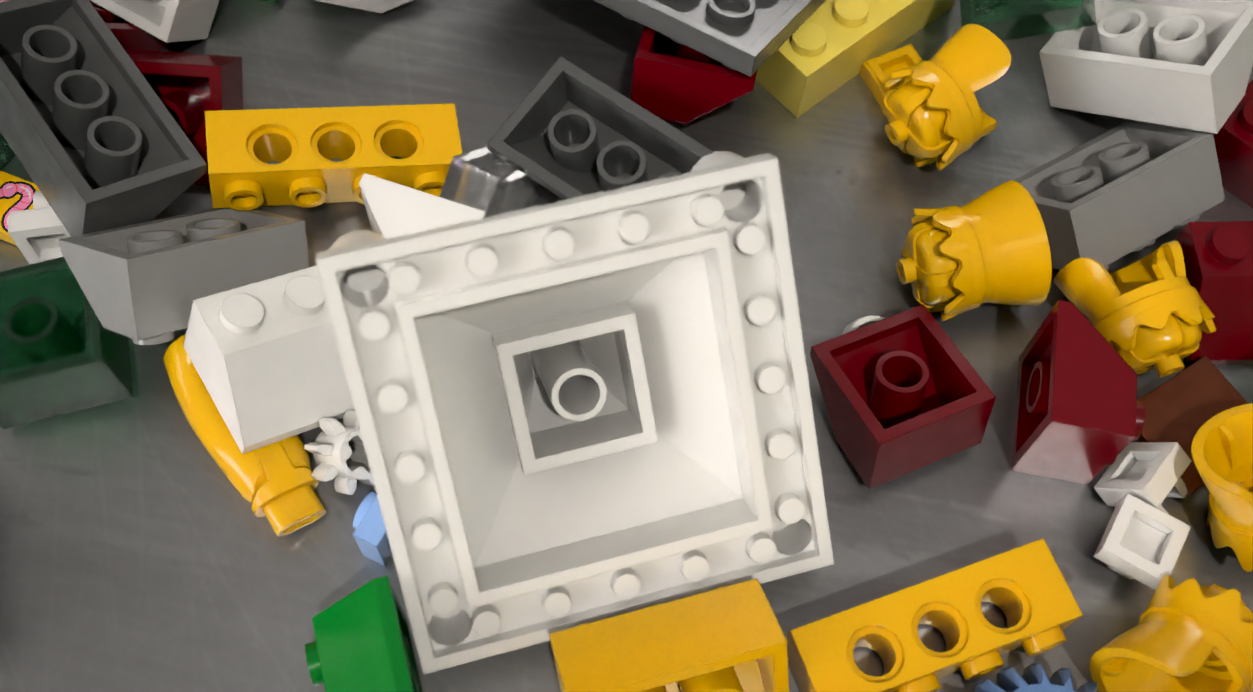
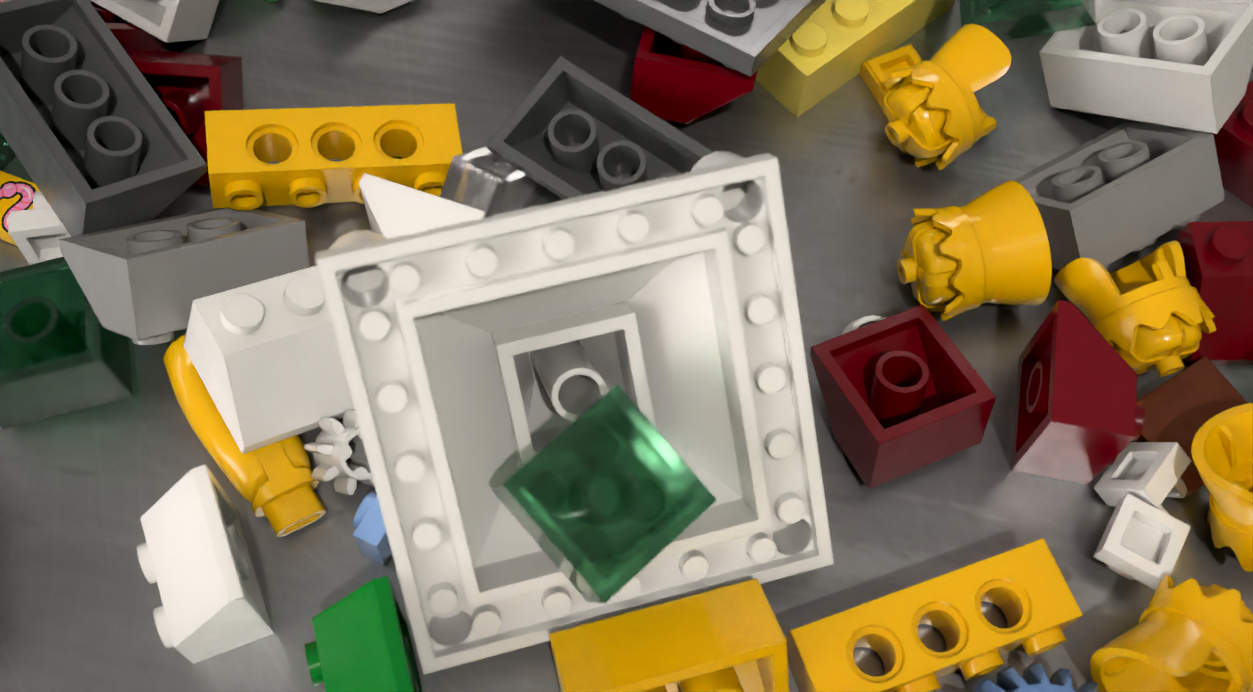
none -> white slope [137,464,275,664]
none -> clear green brick [492,384,716,604]

